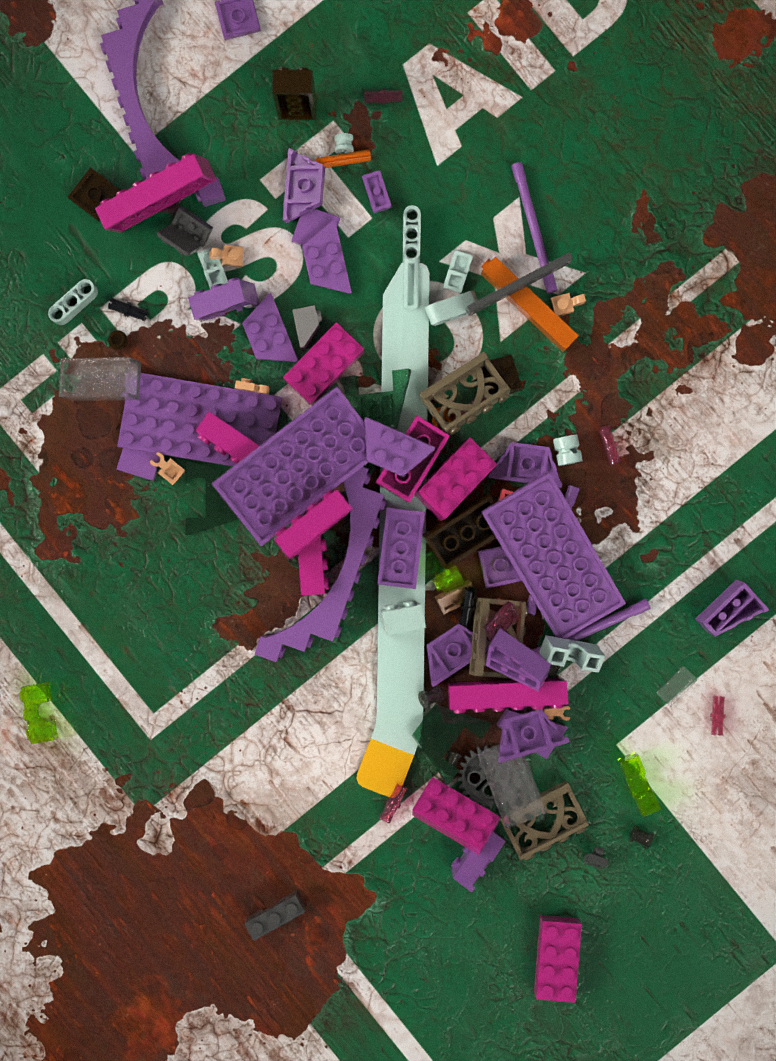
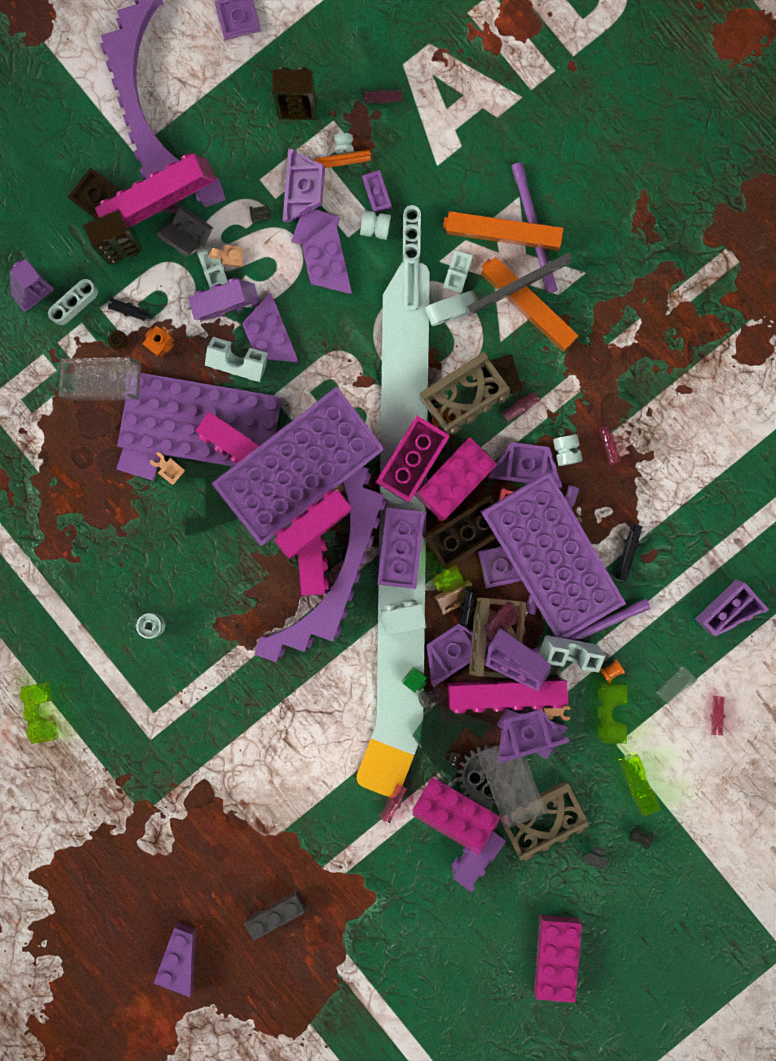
light nougat plate [235,378,270,395] -> none
dark pink brick [283,322,364,406] -> none
light grey slope [292,305,322,350] -> none
clear green wing [339,368,411,429] -> none
medium lavender wing [364,417,435,477] -> none
light nougat plate [550,293,586,316] -> none
none -> medium lavender wedge [10,258,54,312]
none -> dark brown brick [83,209,143,265]
none -> light aqua wheel [136,613,166,639]
none -> orange brick [142,326,174,358]
none -> medium lavender wedge [154,922,196,997]
none -> light aqua arch [205,337,268,382]
none -> clear smoke bush [249,203,271,224]
none -> light aqua wheel [360,210,391,240]
none -> green plate [401,666,427,693]
none -> orange brick [443,211,563,251]
none -> clear pink pin [501,391,540,422]
none -> clear neon green arch [597,683,628,744]
none -> orange bush [600,659,625,684]
none -> black pin [615,523,643,582]

